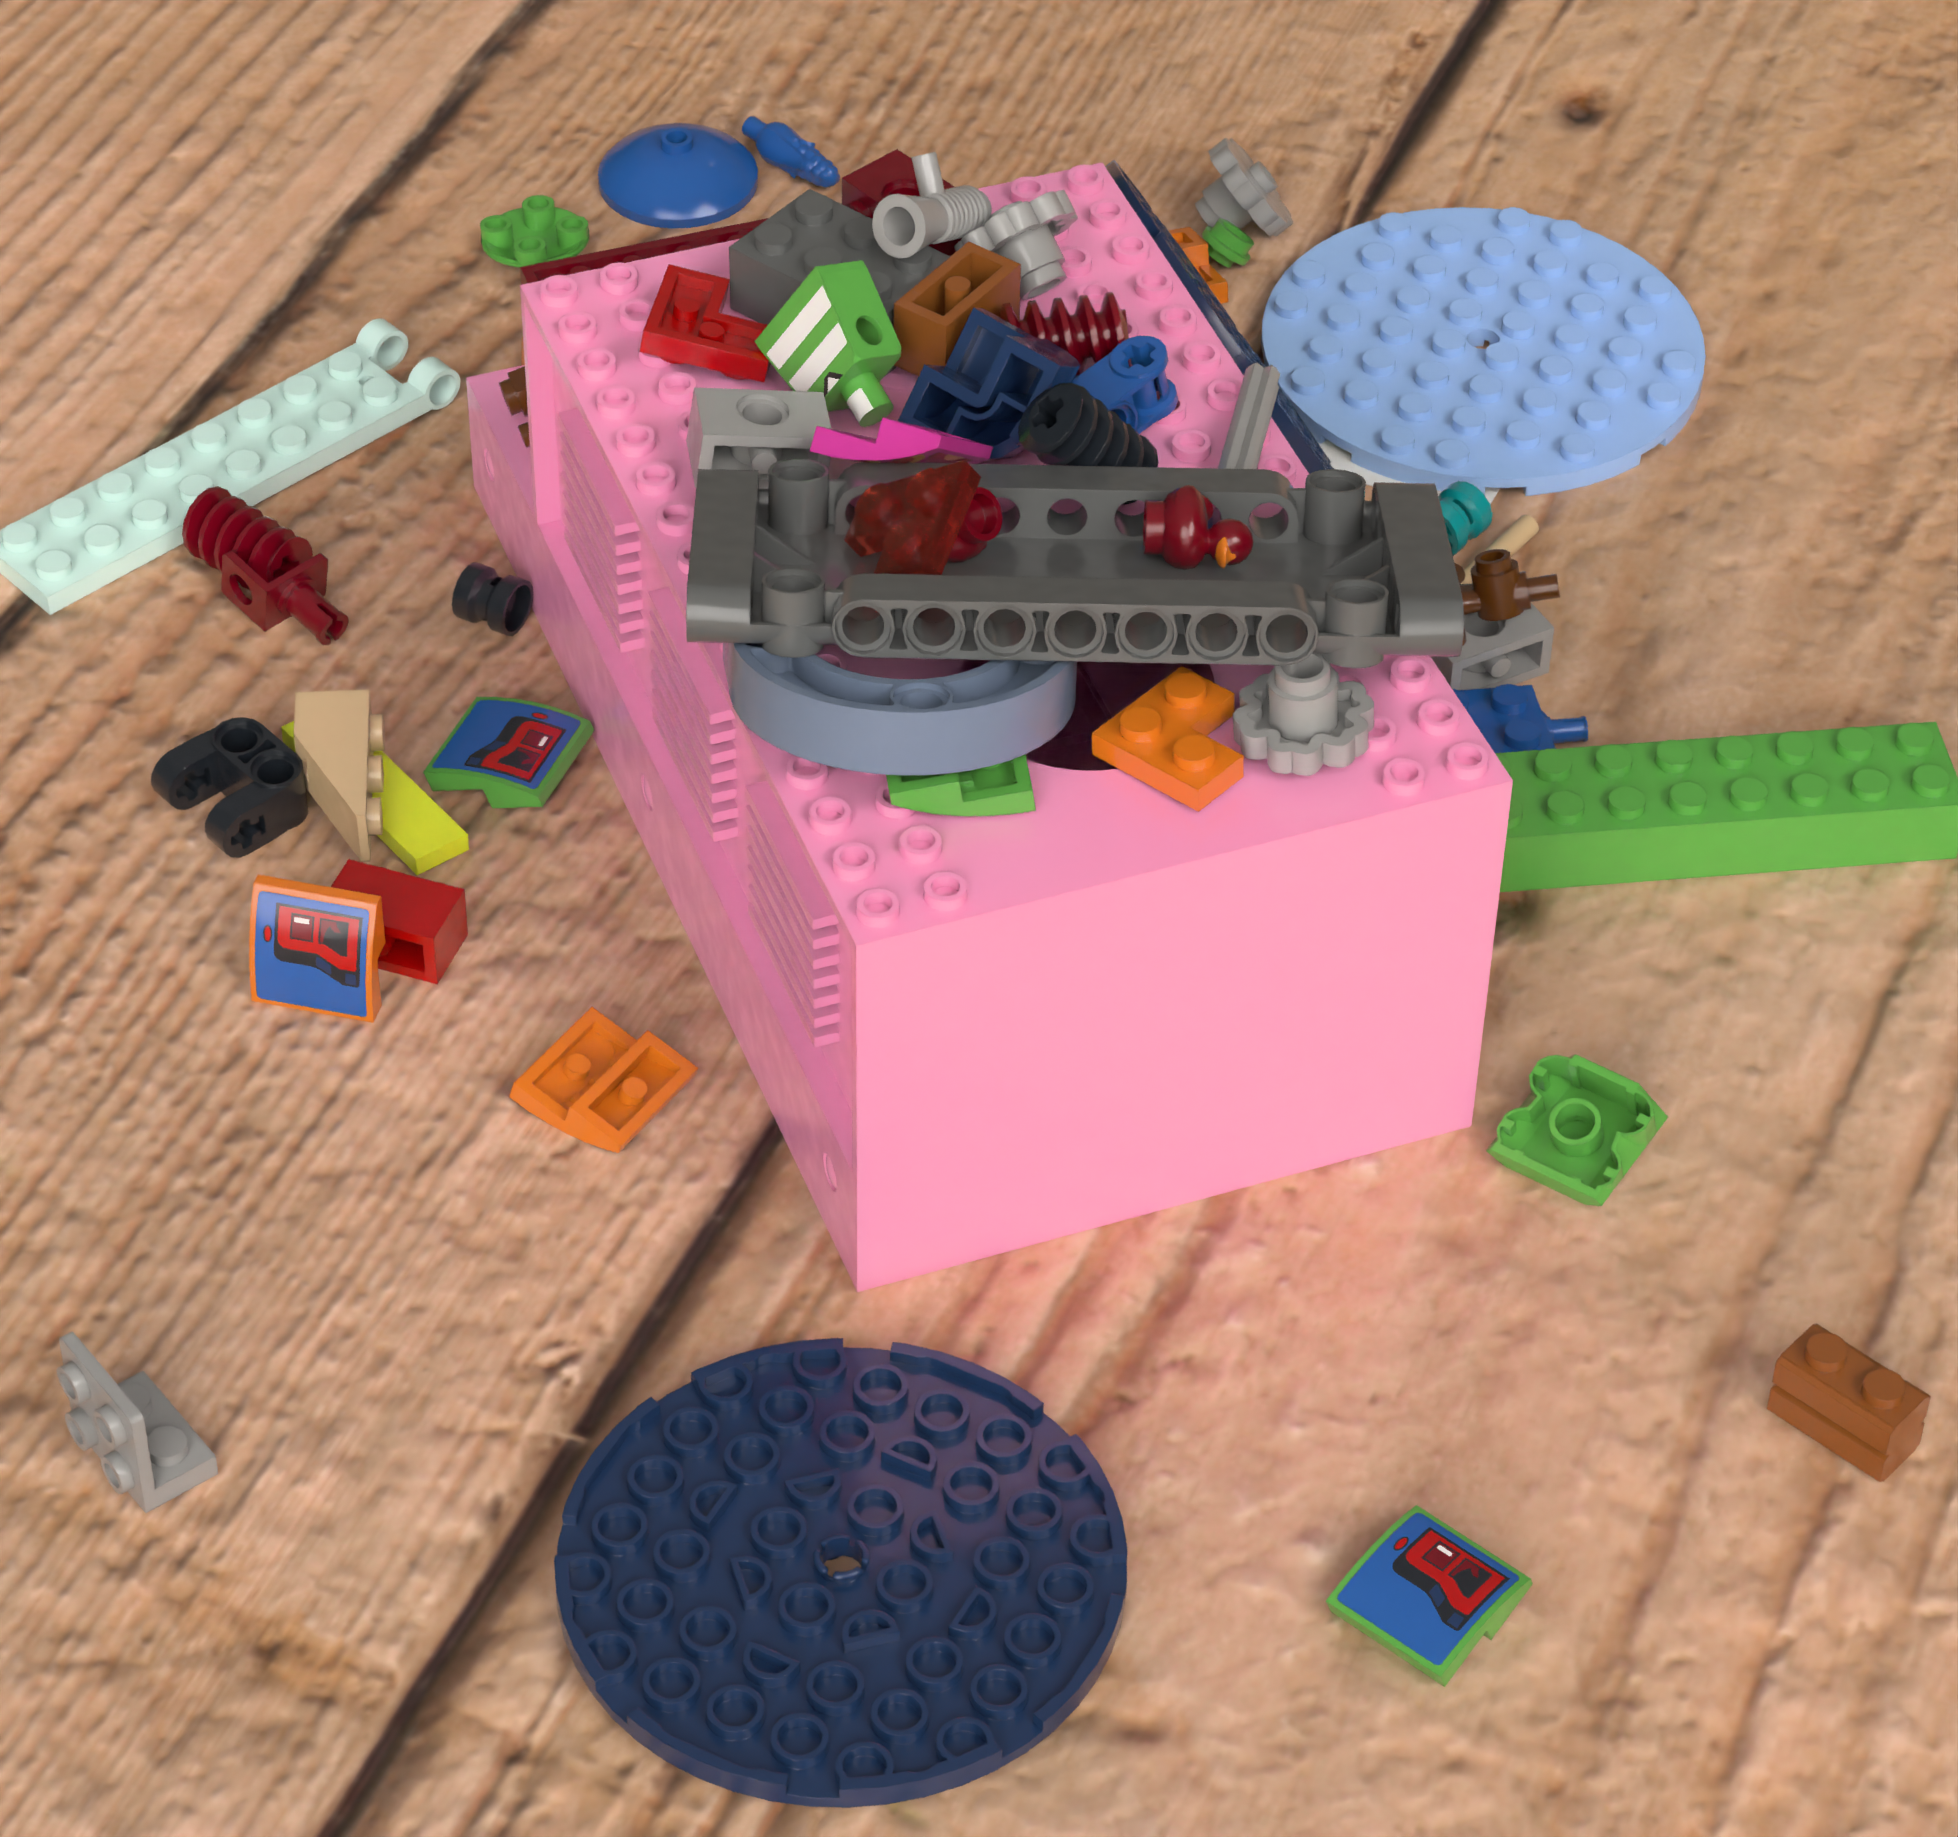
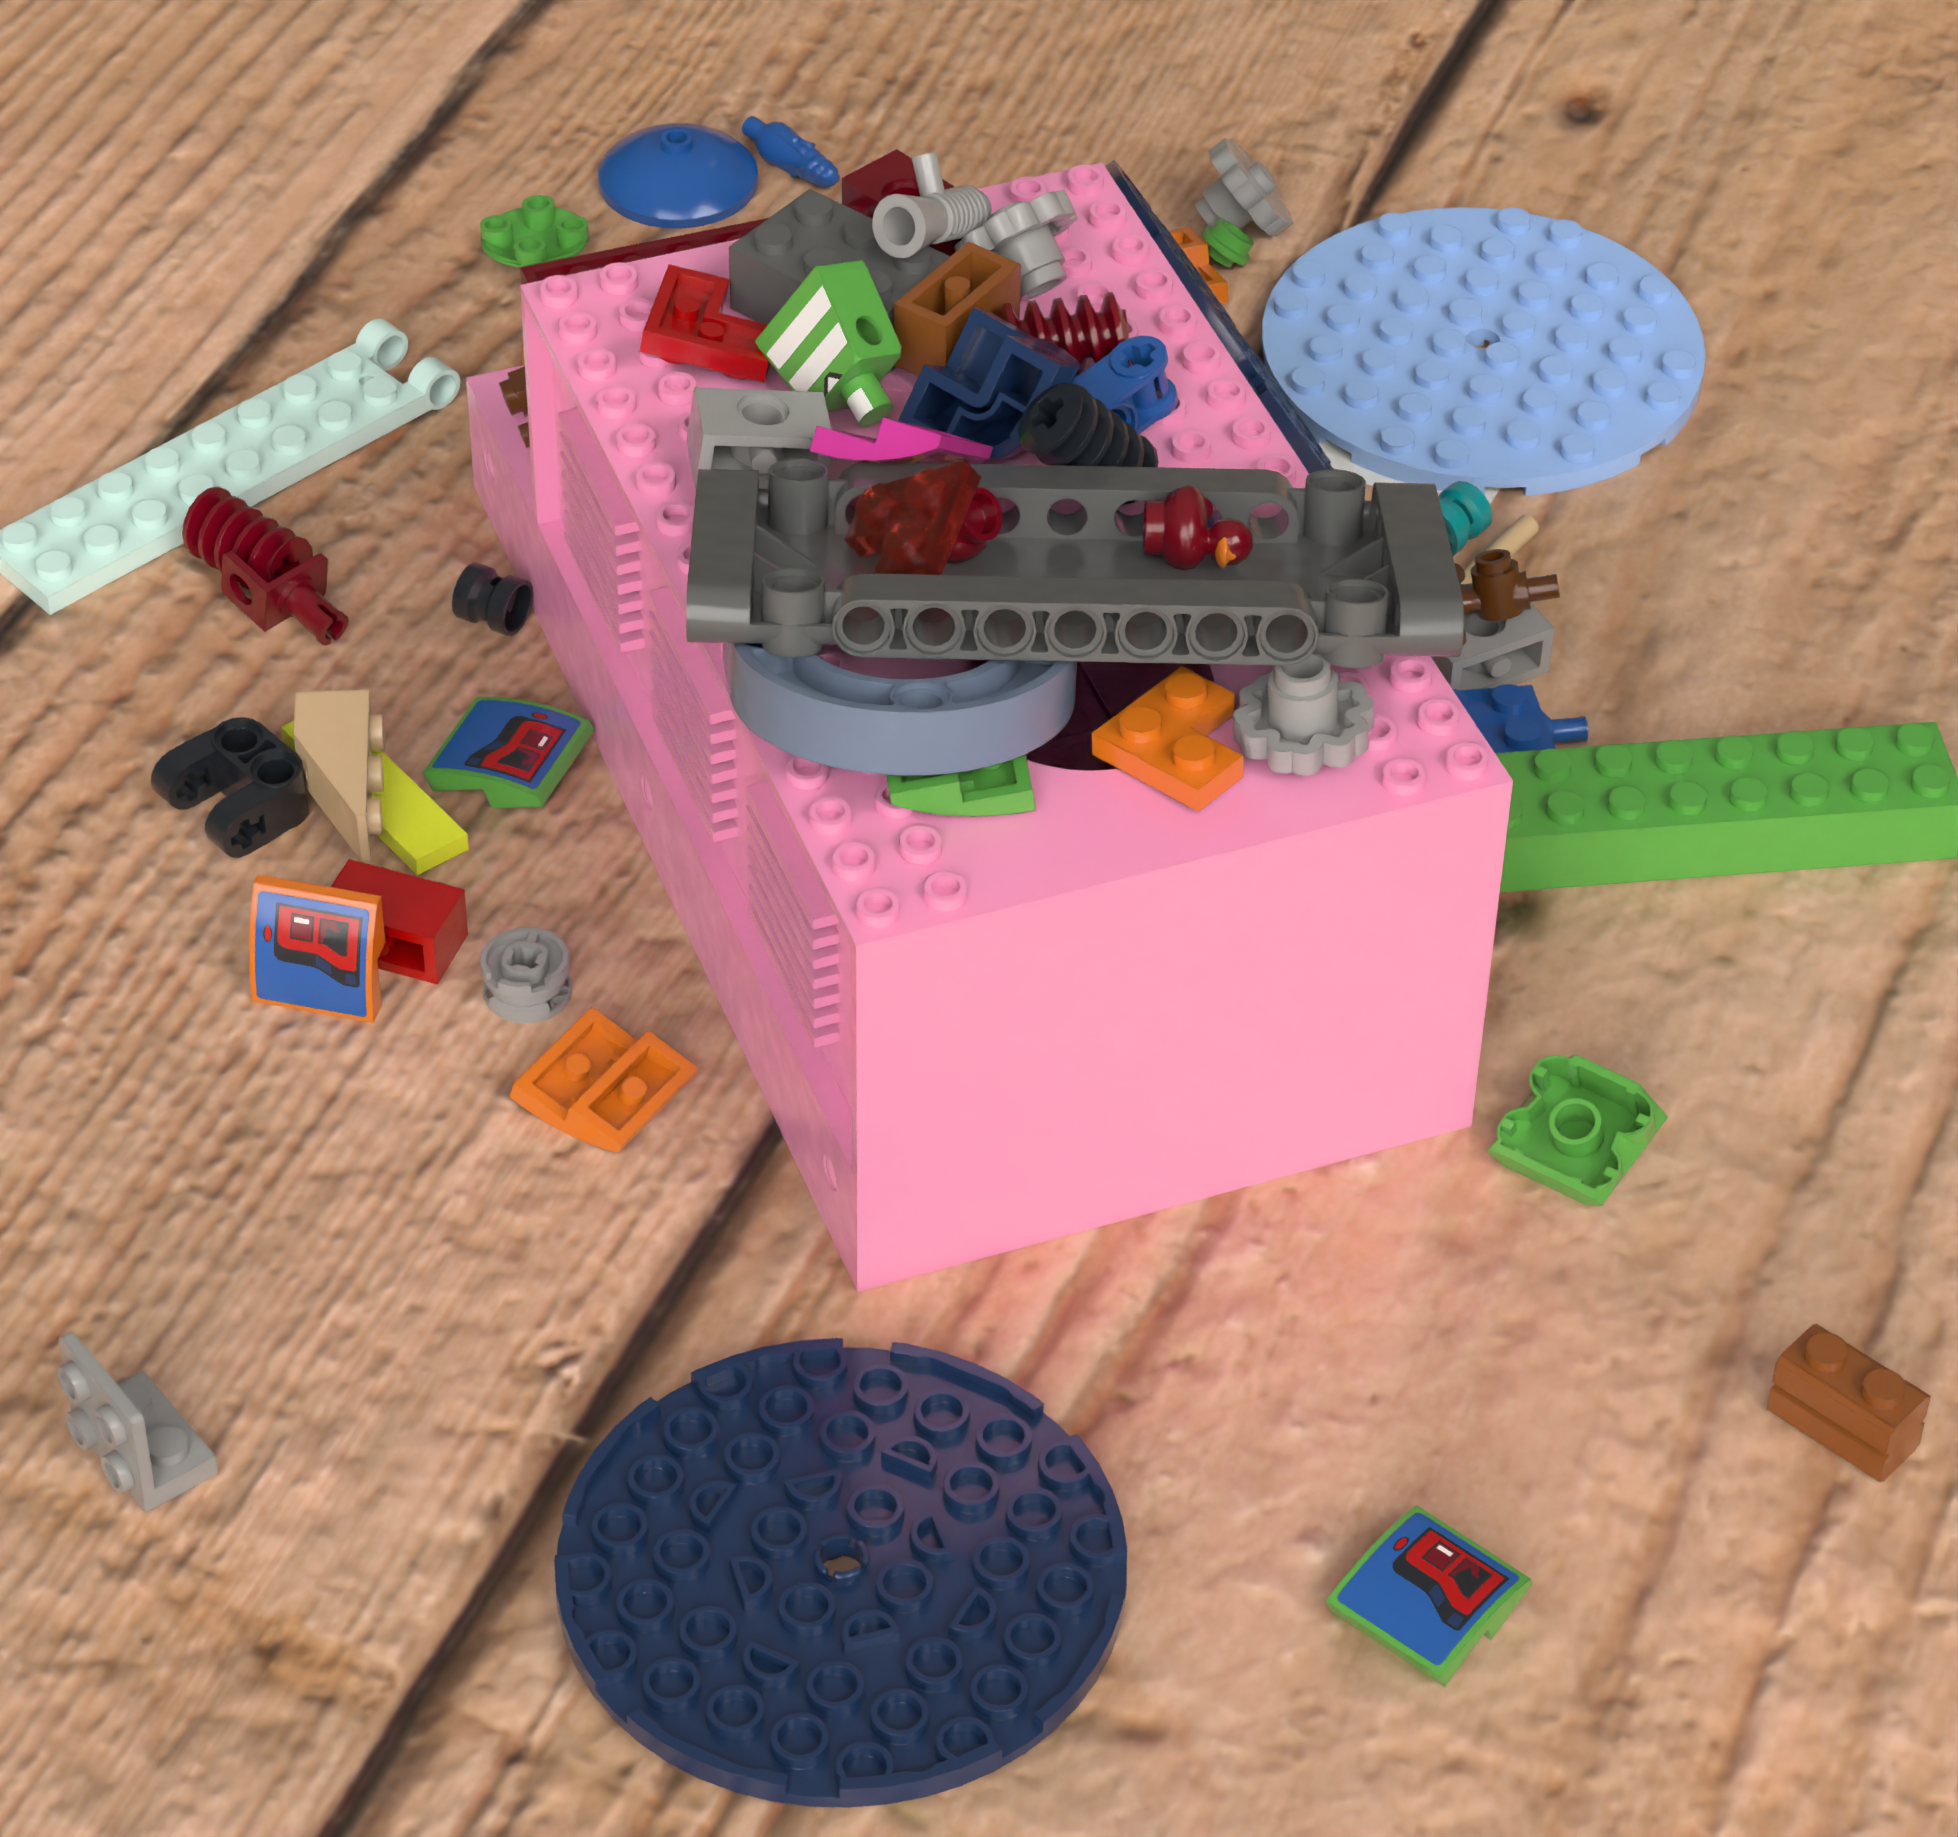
light grey axle [1218,363,1280,469] -> none
none -> light grey wheel [480,927,572,1023]

